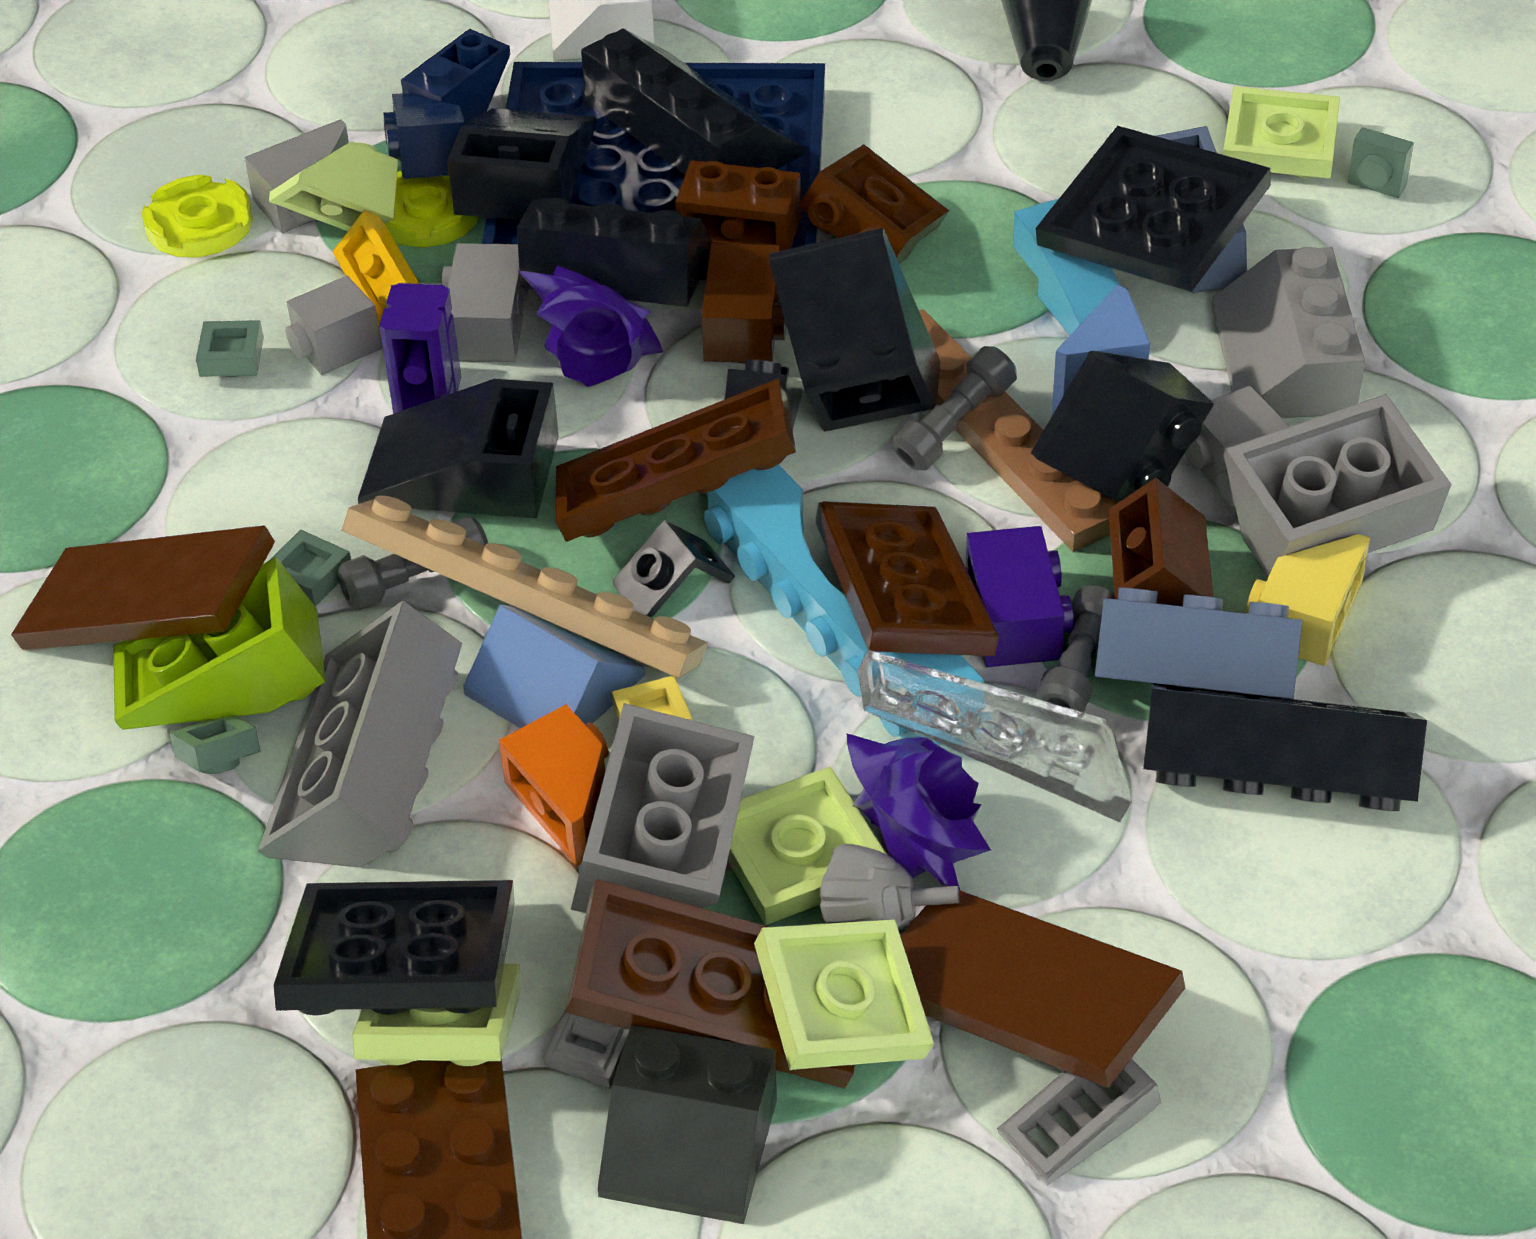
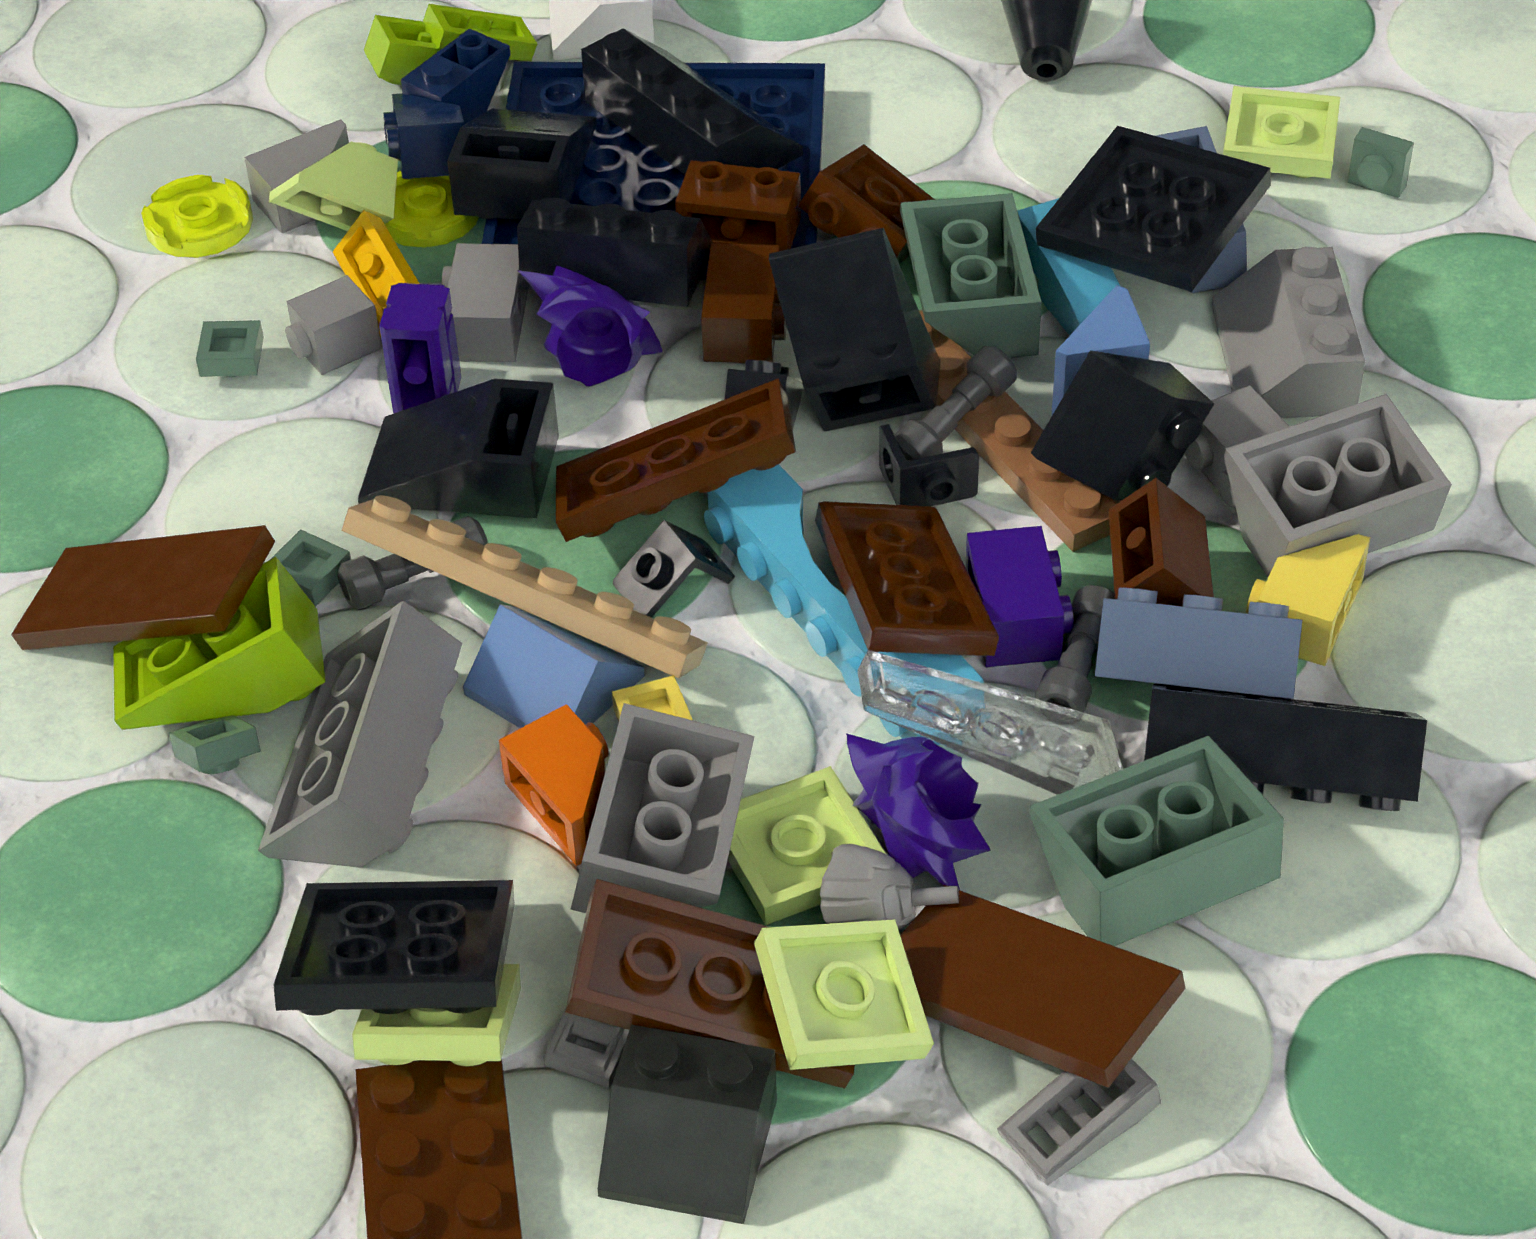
none -> lime slope [364,4,538,85]
none -> black bracket [879,424,979,506]
none -> sand green slope [900,193,1042,359]
none -> sand green slope [1030,736,1284,946]

